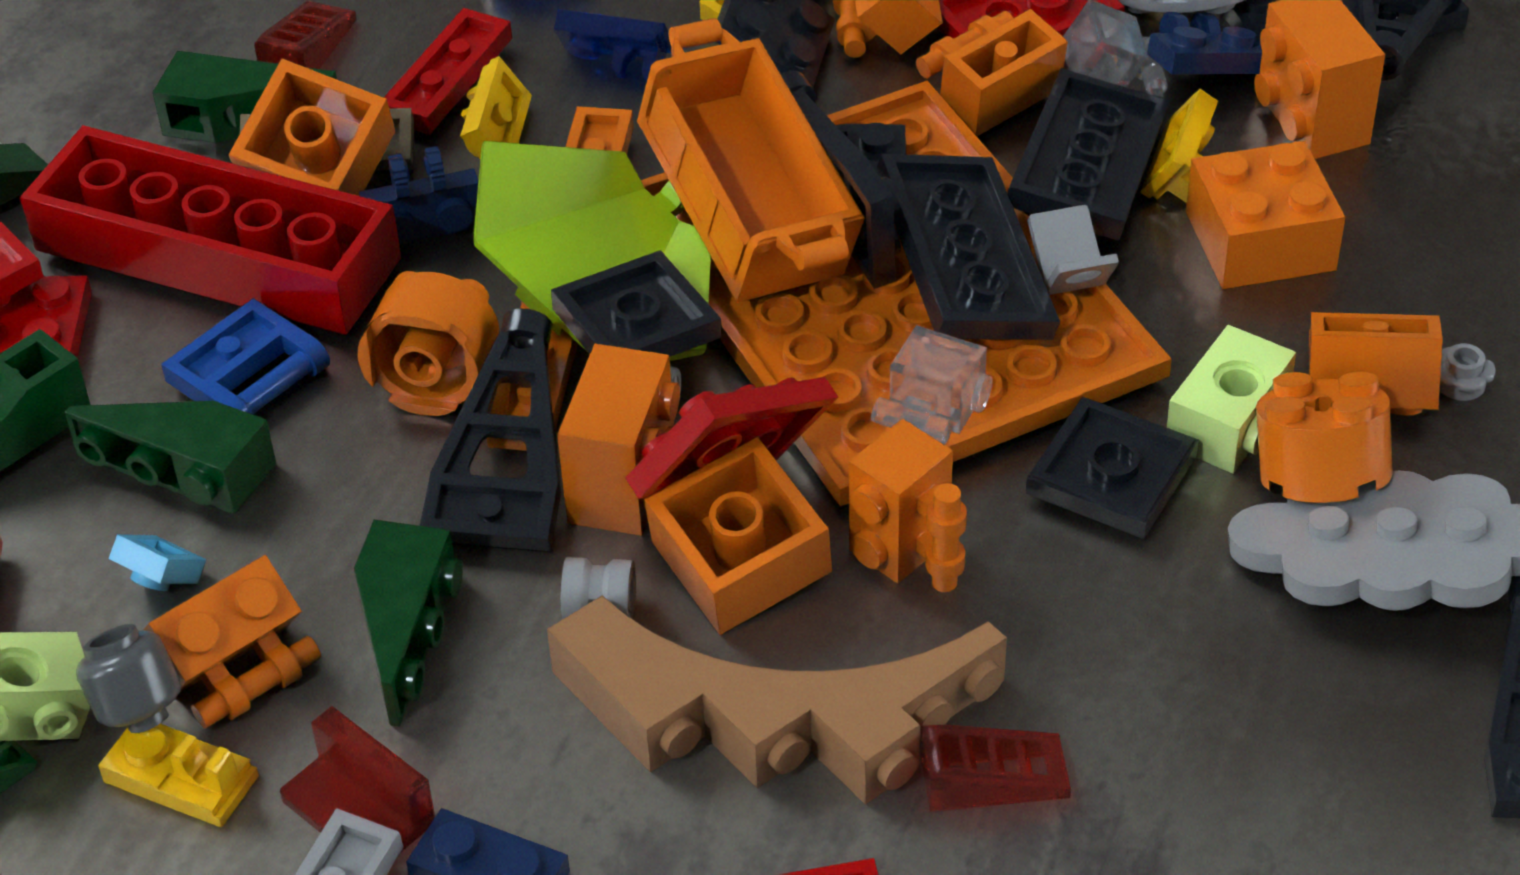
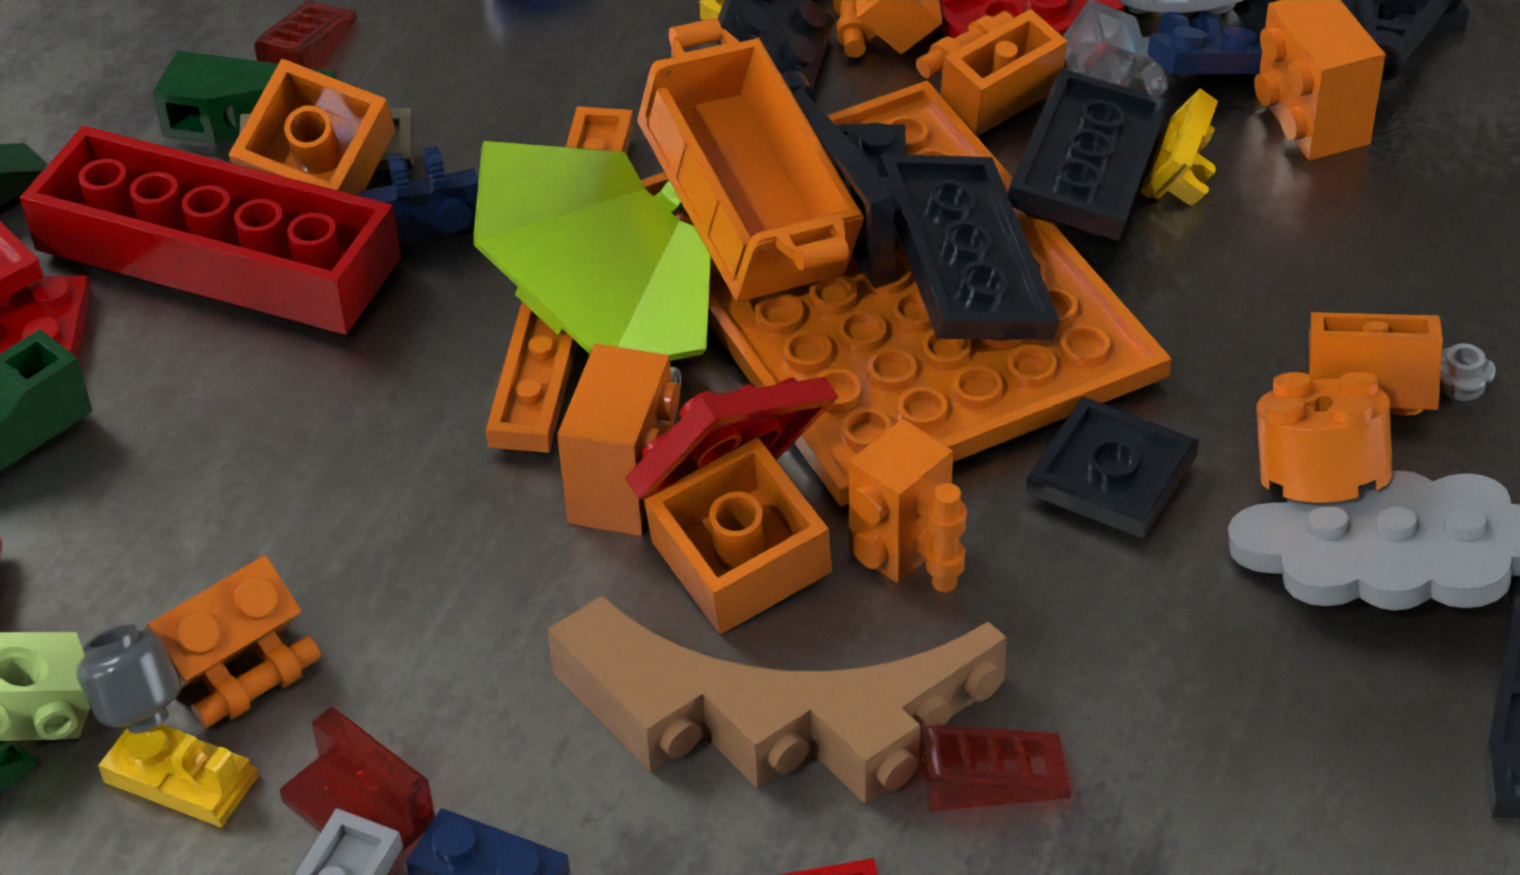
dark green slope [65,401,276,514] -> none
medium azure plate [109,534,206,591] -> none
blue plate [161,298,330,415] -> none
dark green slope [354,519,463,727] -> none
orange brick [358,271,500,416] -> none
red plate [383,8,513,135] -> none
black plate [420,308,561,551] -> none
yellow plate [460,56,532,159] -> none
black plate [551,250,721,357] -> none
clear blue plate [554,9,672,82] -> none
light grey wheel [560,557,636,620] -> none
clear brick [871,325,993,445] -> none
light grey bracket [1027,205,1119,295] -> none
yellowish green brick [1167,325,1296,474] -> none
orange brick [1186,140,1346,290] -> none

